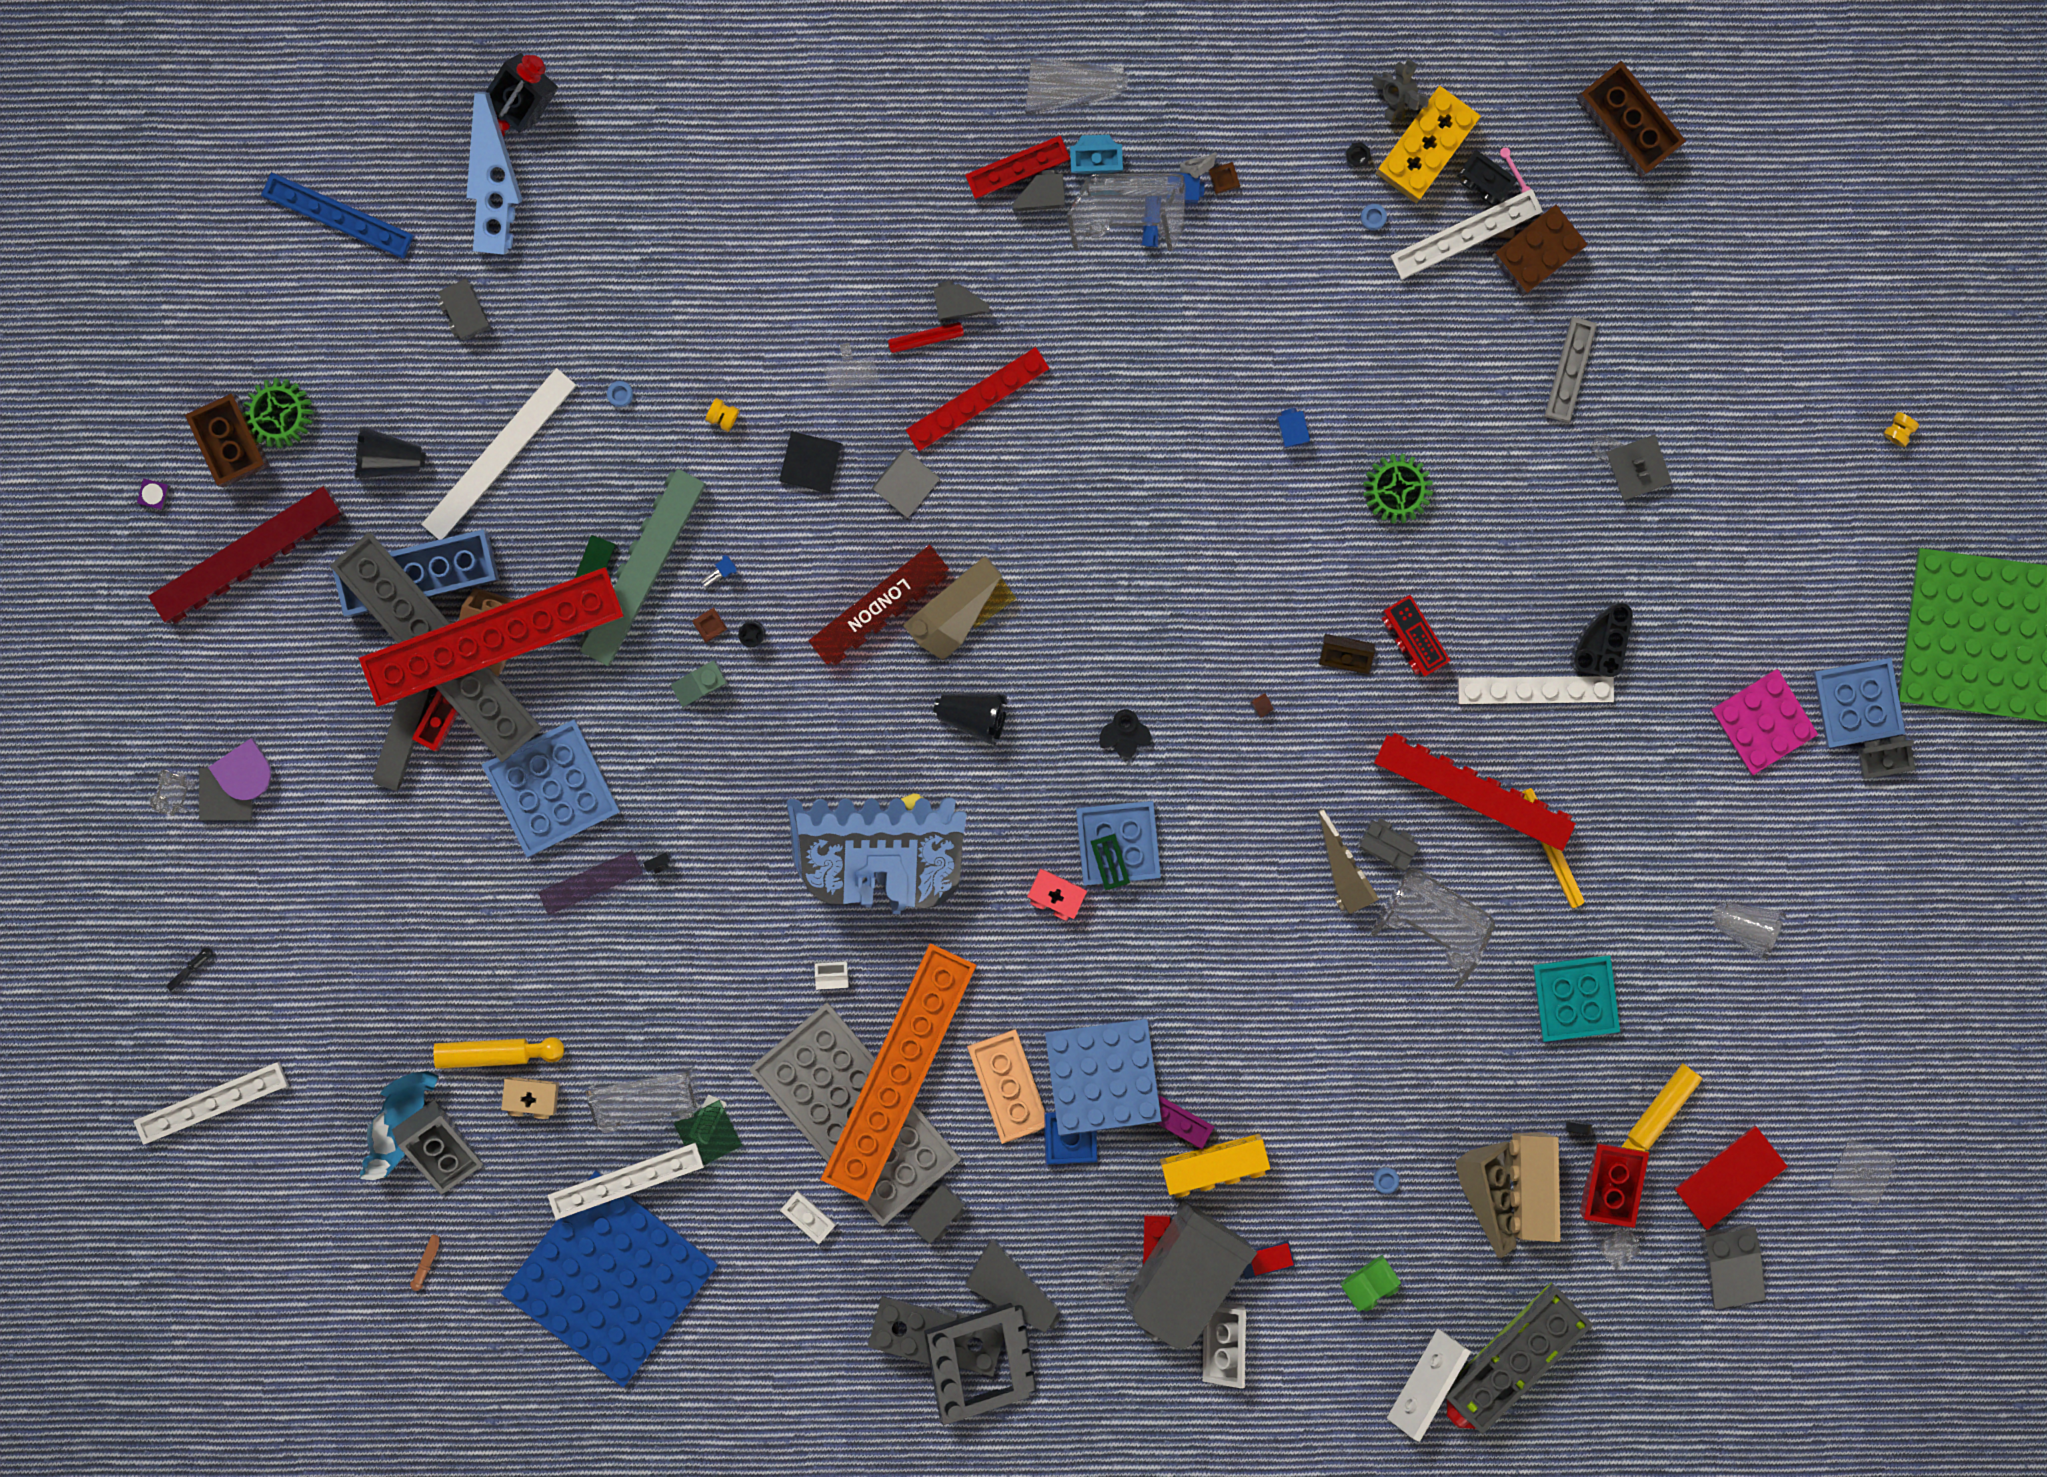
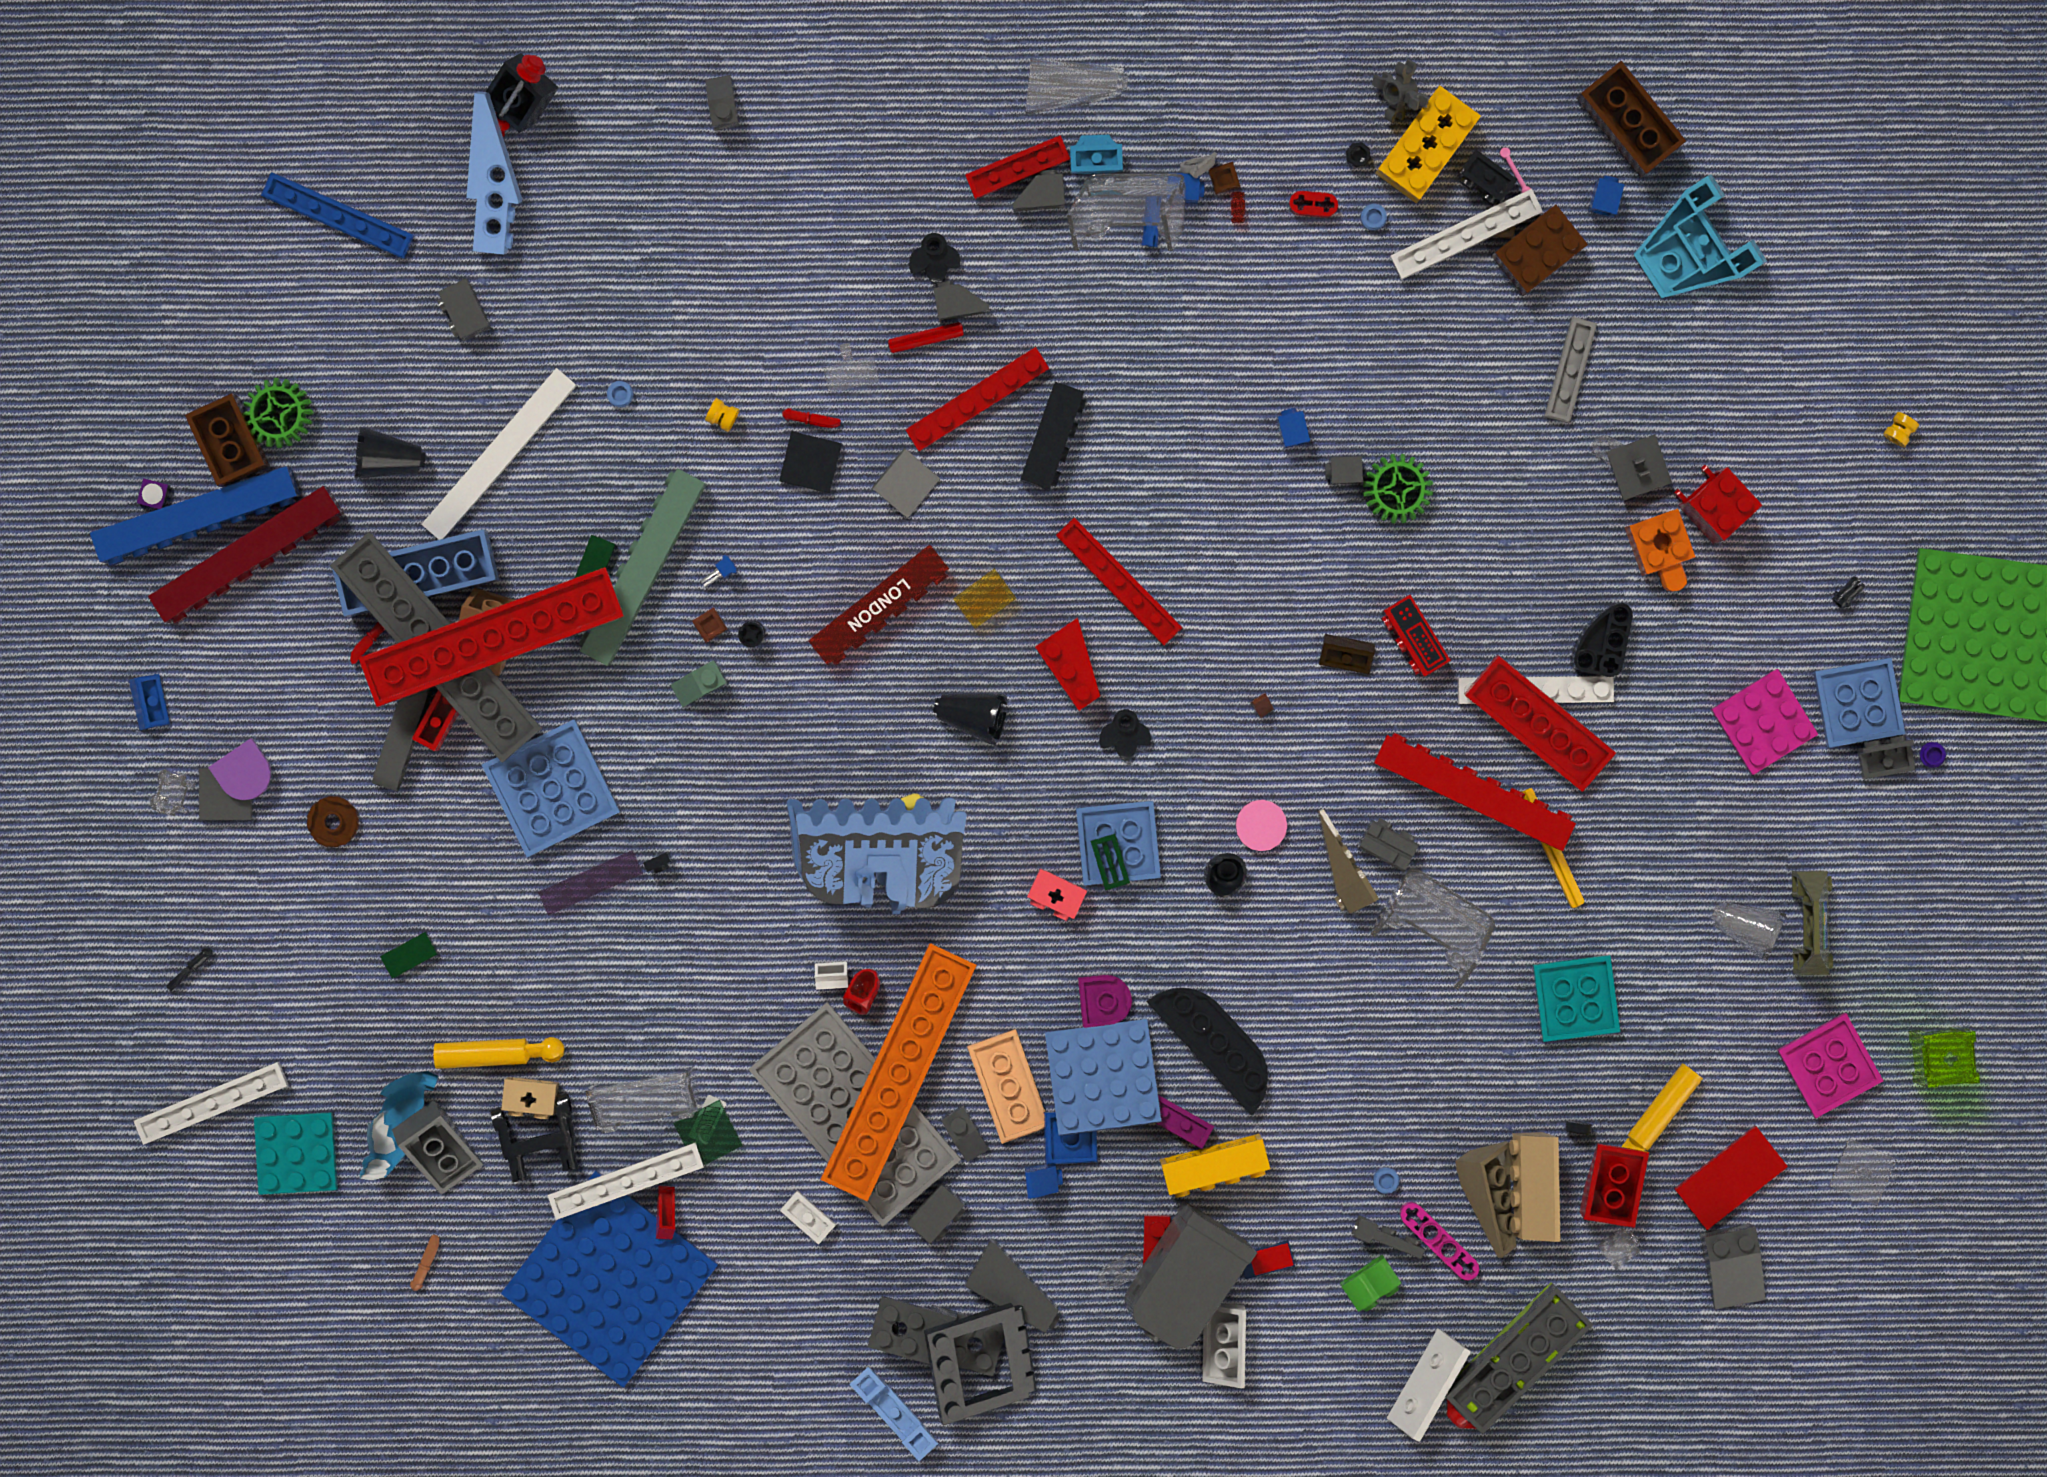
dark tan wedge [903,555,1002,660] -> none
none -> blue brick [90,466,301,566]
none -> blue slope [129,674,170,730]
none -> teal plate [254,1112,338,1195]
none -> reddish brown tile [307,796,359,847]
none -> red piece [350,622,385,664]
none -> dark green tile [380,931,439,979]
none -> black connector [491,1092,579,1183]
none -> red piece [656,1186,675,1240]
none -> dark grey slope [705,75,740,131]
none -> red piece [782,408,841,428]
none -> rock [843,969,880,1015]
none -> light blue slope [849,1366,938,1461]
none -> black plate [909,233,960,285]
none -> dark grey slope [941,1104,989,1162]
none -> black brick [1020,381,1087,491]
none -> blue slope [1025,1164,1063,1199]
none -> red wedge [1035,617,1100,711]
none -> red tile [1056,517,1183,646]
none -> magenta tile [1078,975,1132,1028]
none -> black plate [1146,988,1268,1116]
none -> black hair [1204,853,1247,898]
none -> clear red piece [1231,191,1245,224]
none -> bright pink tile [1235,800,1287,851]
none -> red beam [1289,191,1338,218]
none -> dark grey brick [1324,456,1363,485]
none -> dark grey plate [1351,1215,1425,1259]
none -> dark pink beam [1399,1202,1479,1280]
none -> red plate [1464,654,1616,792]
none -> blue brick [1588,176,1625,218]
none -> orange brick [1624,508,1696,592]
none -> medium azure wedge [1634,174,1767,298]
none -> red container [1674,465,1763,544]
none -> dark pink plate [1777,1013,1883,1118]
none -> olive wedge [1792,870,1833,975]
none -> black pin [1832,576,1865,609]
none -> clear neon green container [1908,1026,1980,1088]
none -> dark purple plate [1919,742,1946,768]

